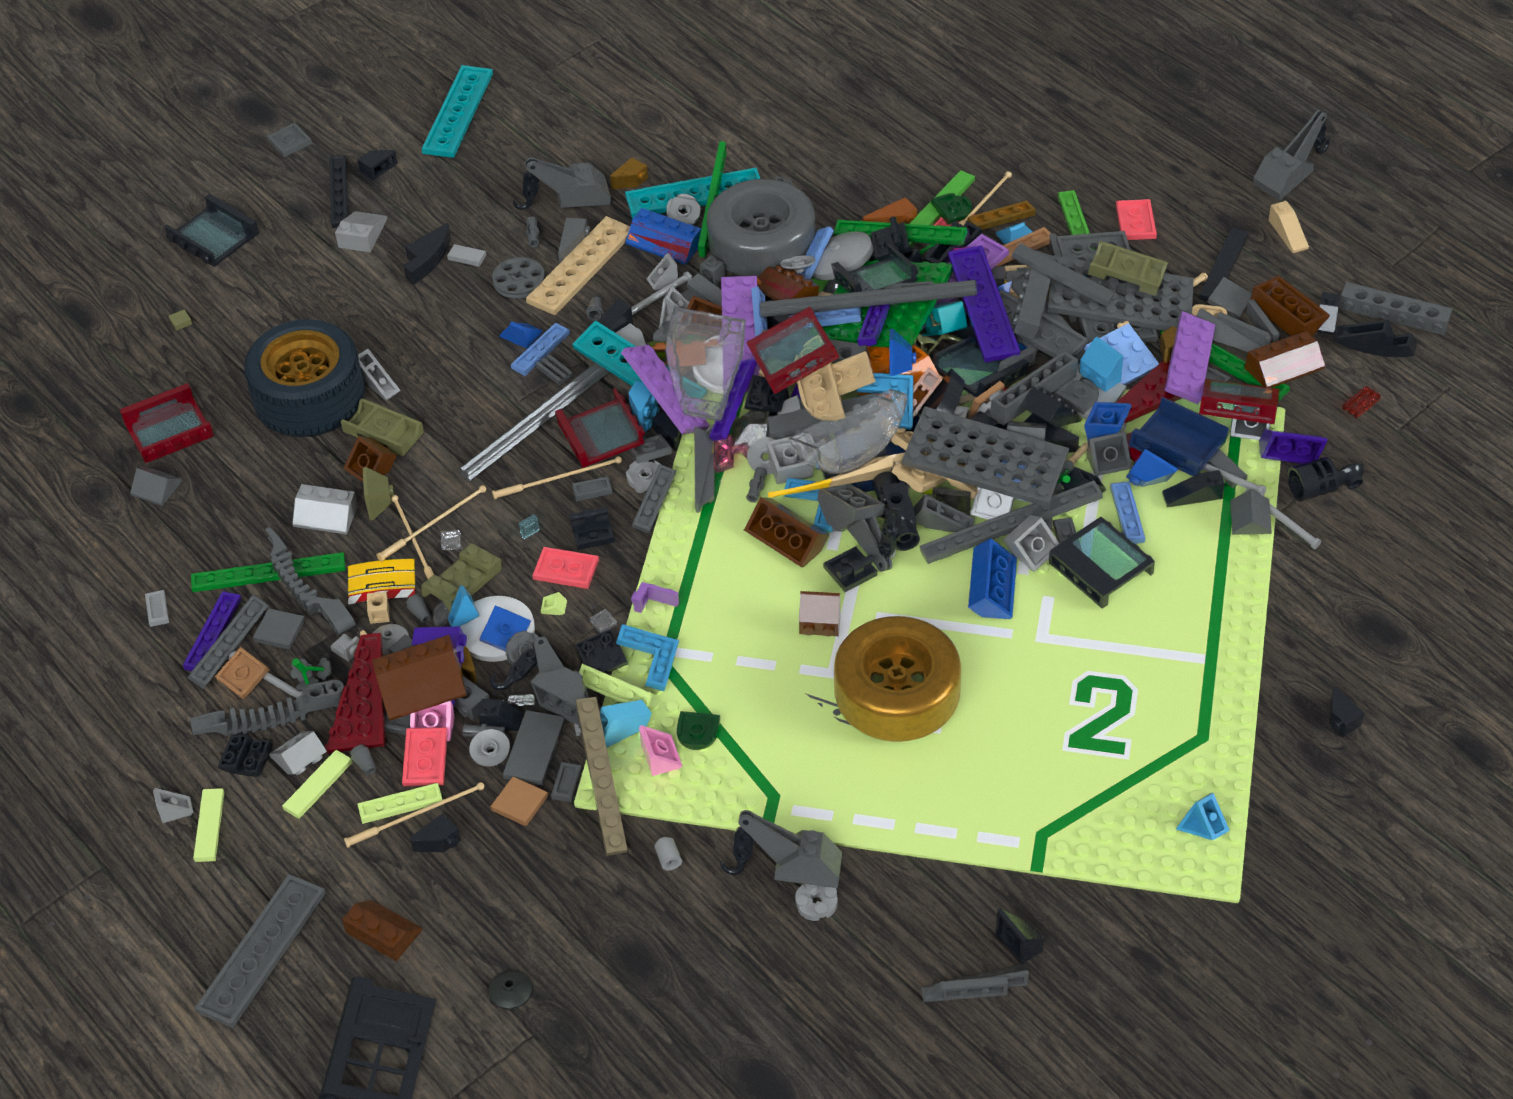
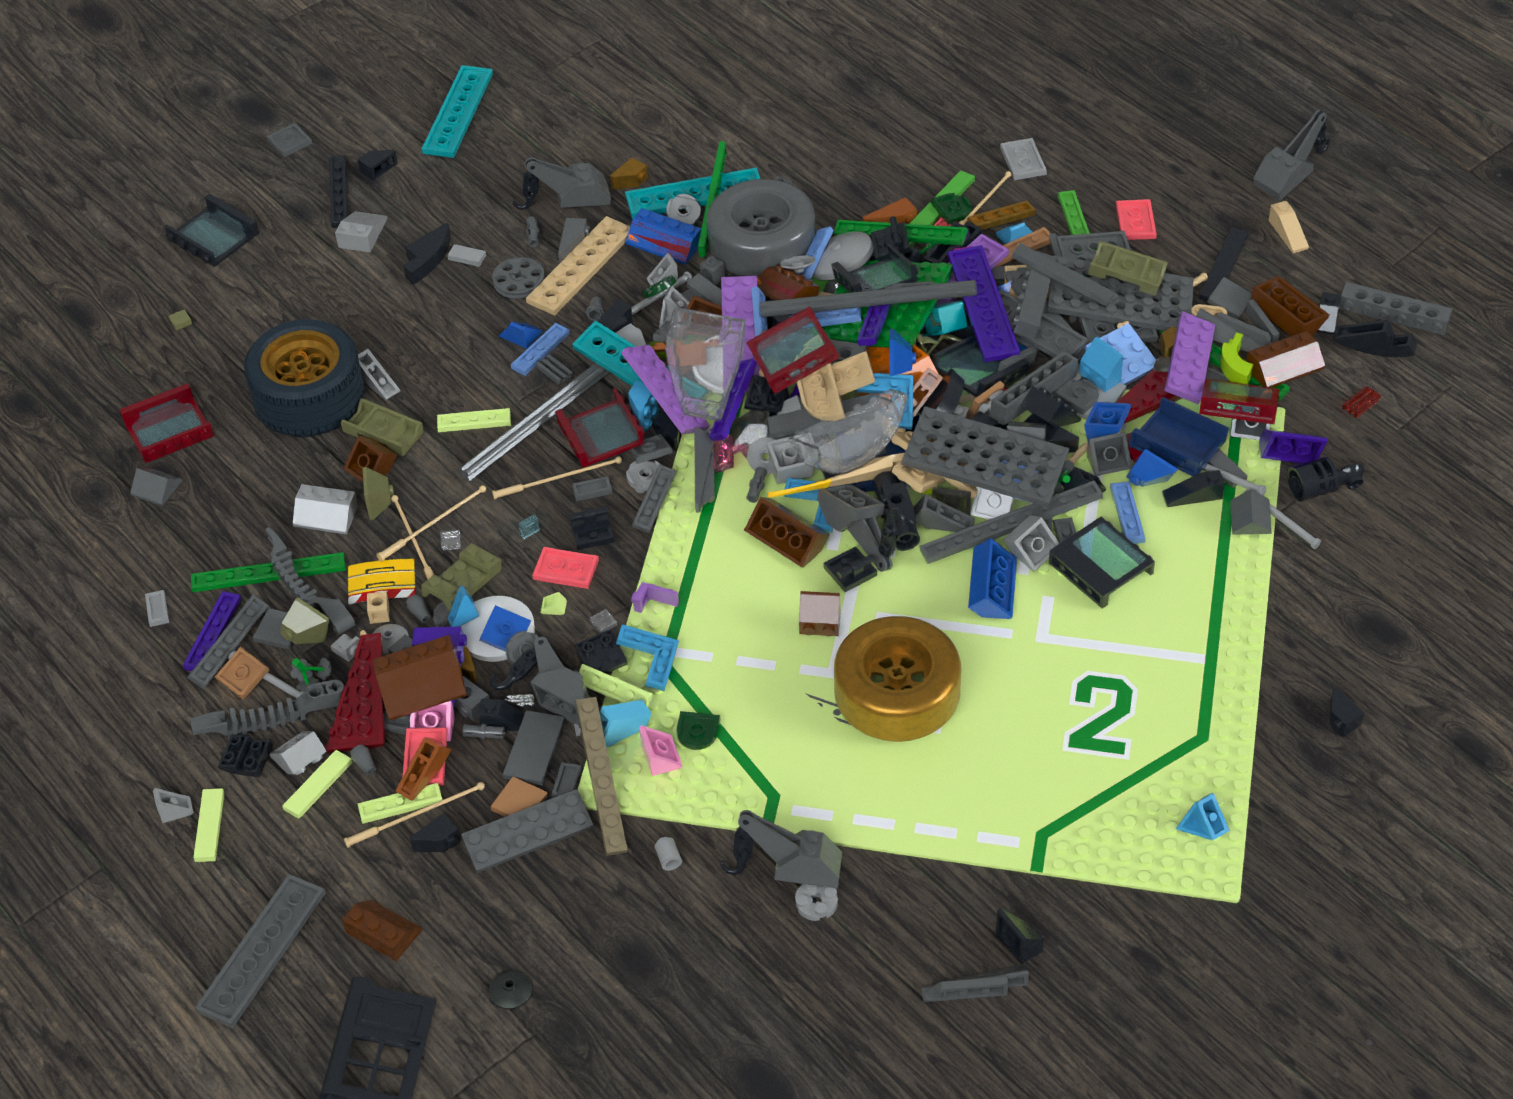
light grey dish [469,729,510,767] -> none
none -> olive slope [280,597,329,644]
none -> dark orange slope [396,737,451,801]
none -> yellowish green tile [437,408,511,432]
none -> dark grey plate [461,789,593,873]
none -> dark green tile [642,275,676,298]
none -> light grey tile [1000,138,1047,180]
none -> clear smoke tile [1154,357,1171,372]
none -> lime arch [1220,332,1253,384]

